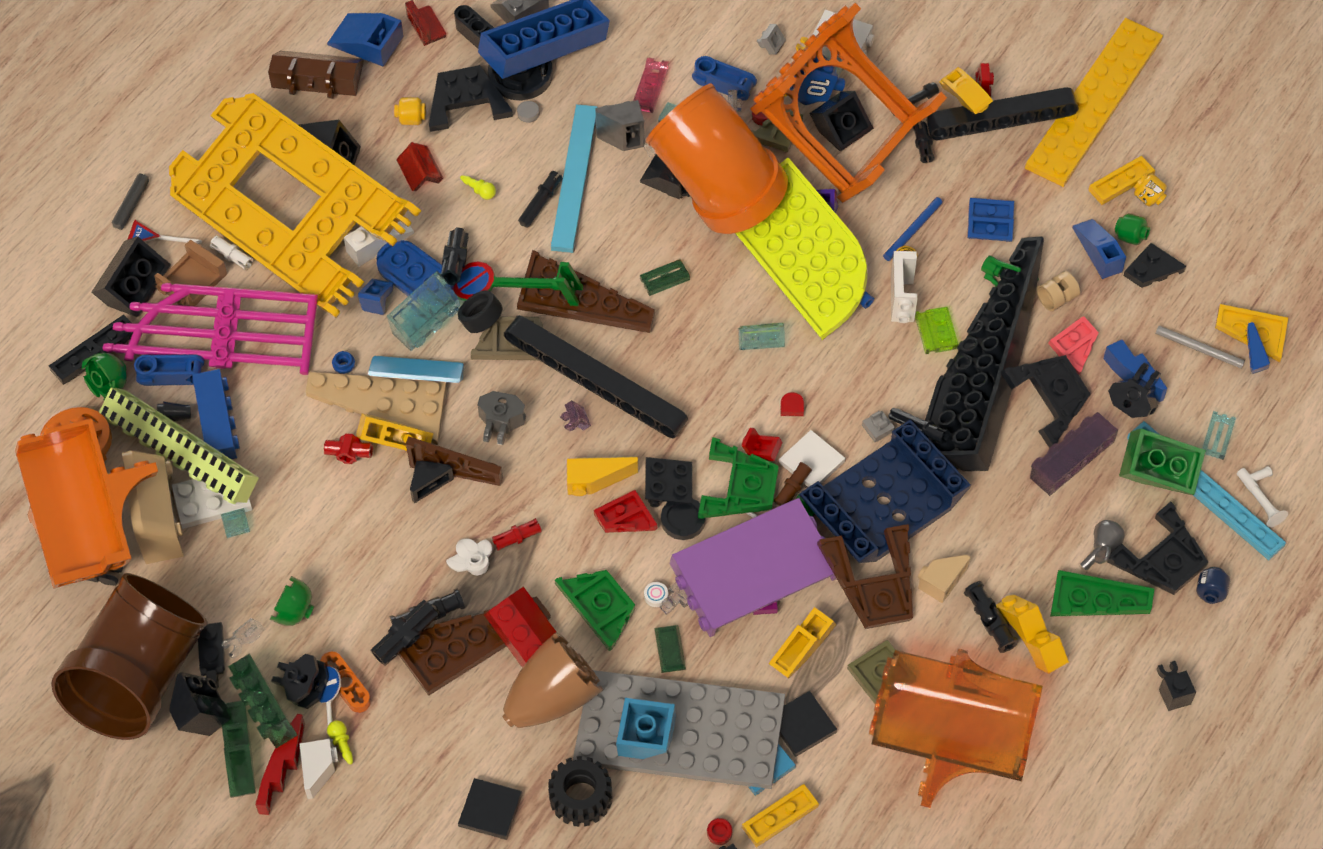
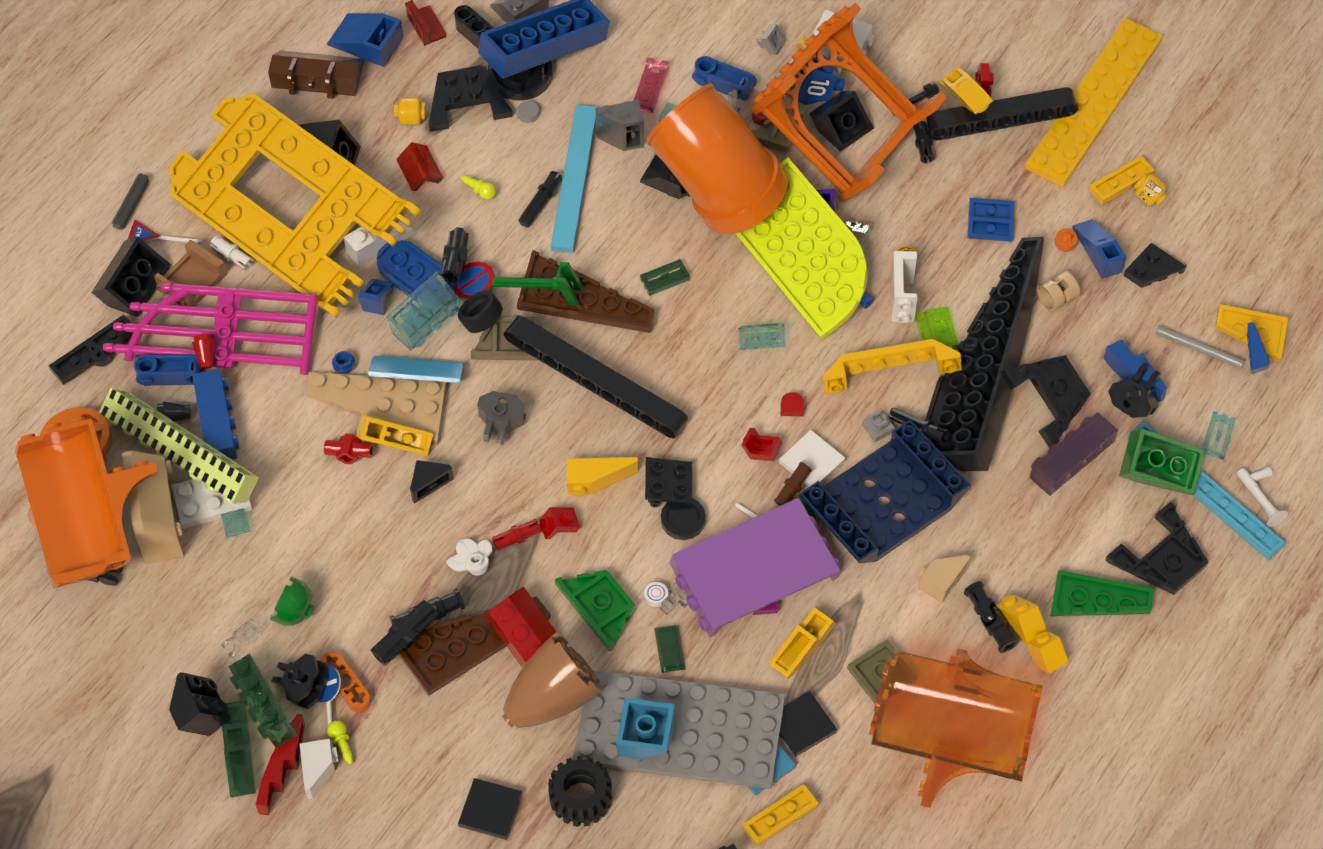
reddish brown cylinder [51,573,208,740] -> none
green cylinder [82,353,127,400] -> none
black hinge [198,622,225,688] -> none
reddish brown wing [406,436,503,486] -> none
tile [560,400,591,431] -> none
red wing [593,490,657,533] -> none
green wing [698,437,779,519] -> none
red tile [707,818,732,845] -> none
reddish brown wing [817,524,913,629] -> none
blue bar [883,197,943,261] -> none
green plant [981,255,1039,287] -> none
coral wing [1048,316,1099,375] -> none
flat silver piece [1080,520,1125,570] -> none
green head [1115,213,1150,245] -> none
black brick [1156,661,1196,711] -> none
dark blue head [1196,567,1230,604] -> none
none -> red cone [192,334,215,369]
none -> red bracket [539,507,580,539]
none -> yellow slope [822,339,962,394]
none -> tile [846,218,873,234]
none -> orange tile [1055,229,1078,252]

